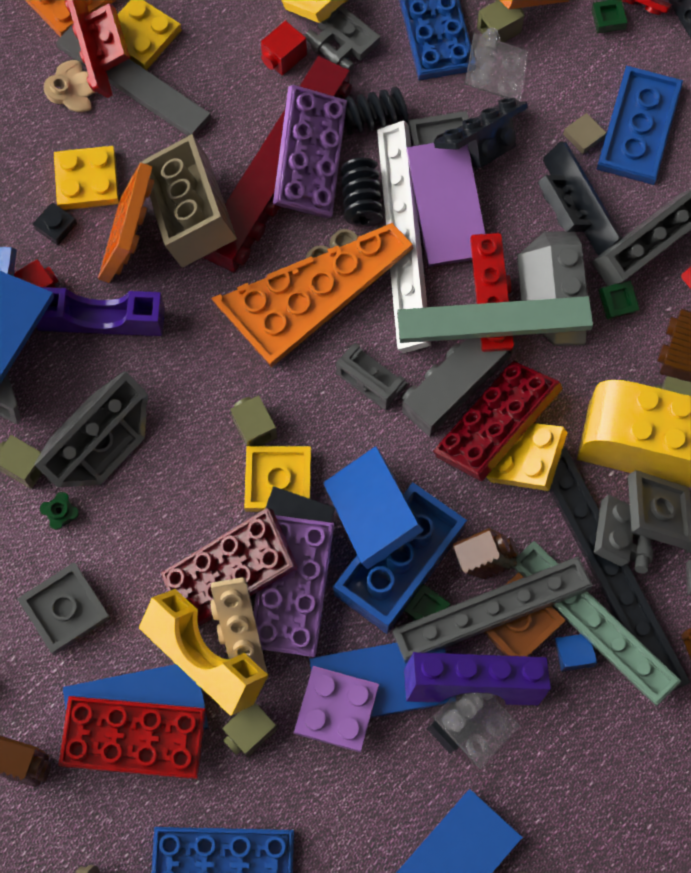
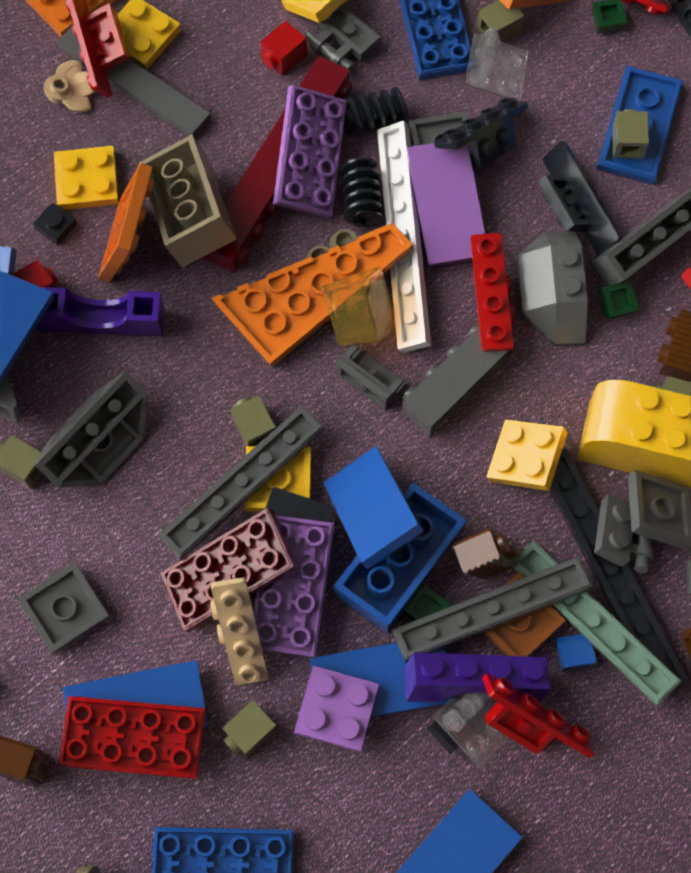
dark green plate [40,492,79,530] -> none
yellow arch [139,589,268,716] -> none
sand green tile [397,296,593,343] -> none
dark red tile [433,361,563,482] -> none
dark tan tile [563,113,606,154] -> none
none -> dark grey tile [158,405,324,561]
none -> clear yellow slope [322,266,395,346]
none -> red bracket [482,672,595,758]
none -> olive brick [612,109,649,159]

